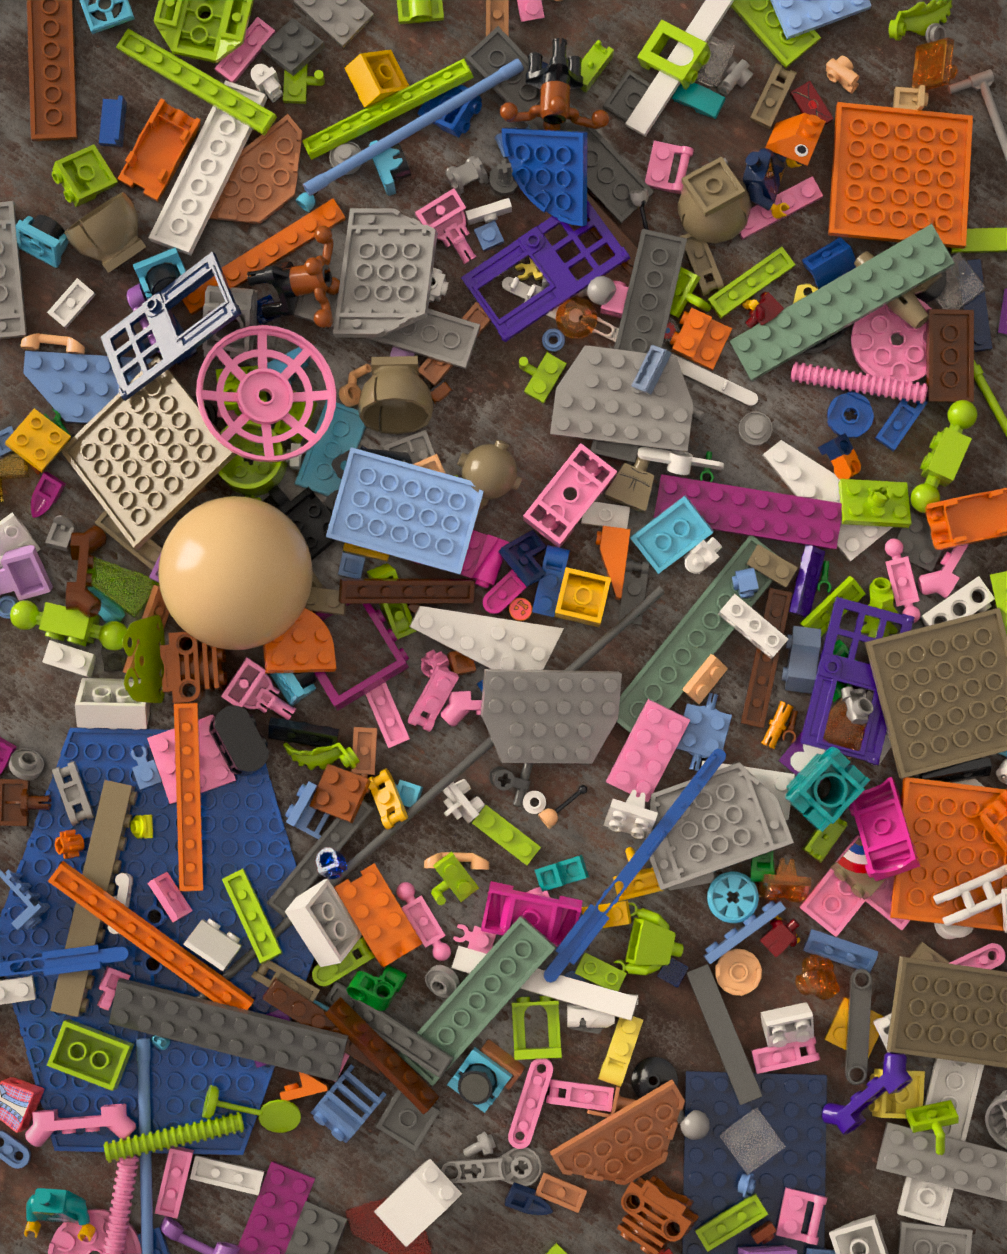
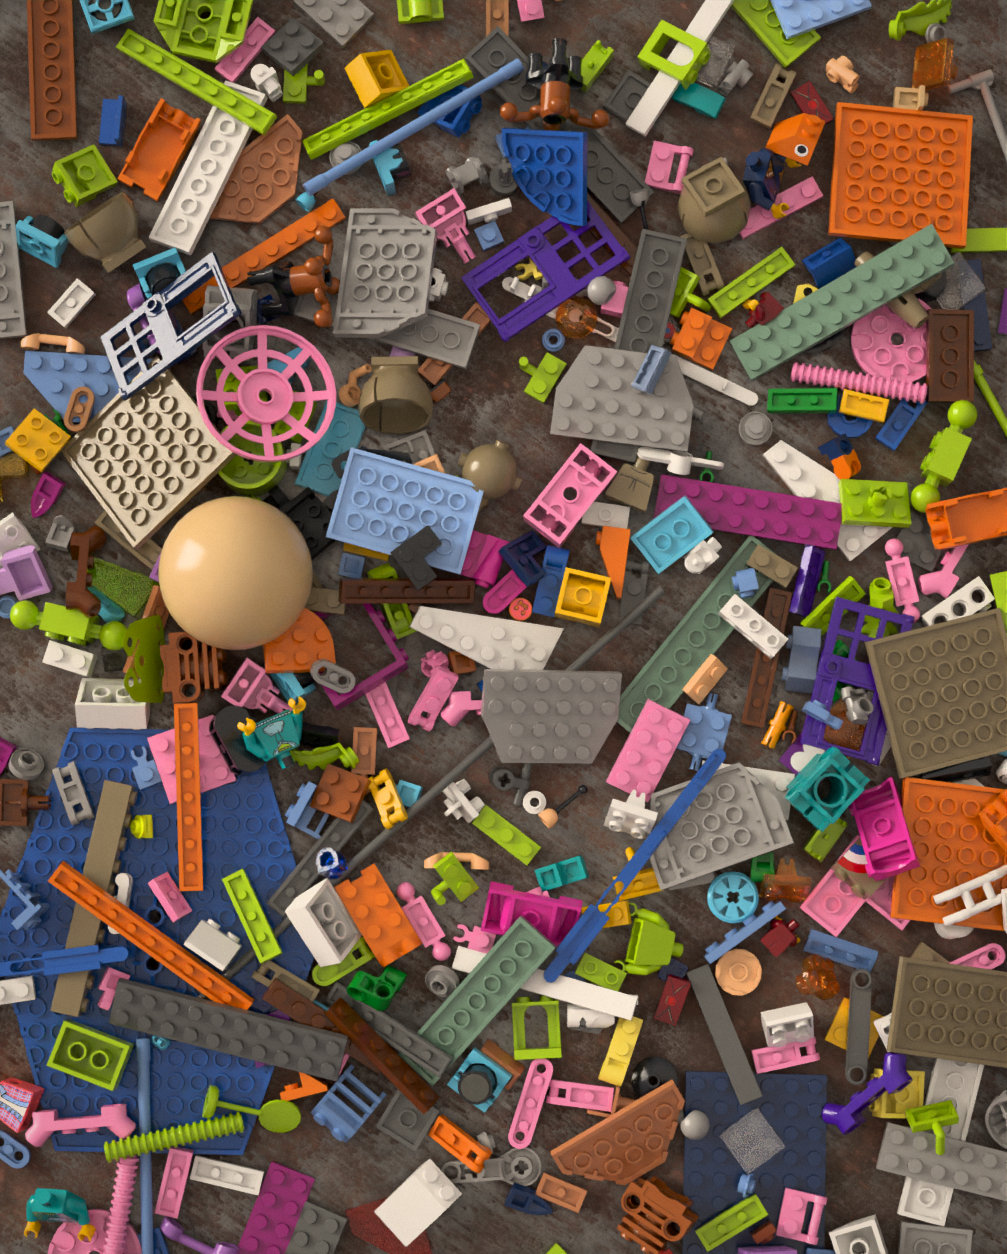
orange gear [55,829,84,859] -> none
none -> medium nougat plate [64,387,95,433]
none -> teal torso [237,697,306,769]
none -> light grey plate [310,659,355,693]
none -> black brick [390,525,442,591]
none -> orange plate [428,1115,492,1173]
none -> dark red tile [654,974,691,1026]
none -> green plate [767,388,838,413]
none -> medium blue plate [802,700,844,730]
none -> yellow plate [838,389,889,423]

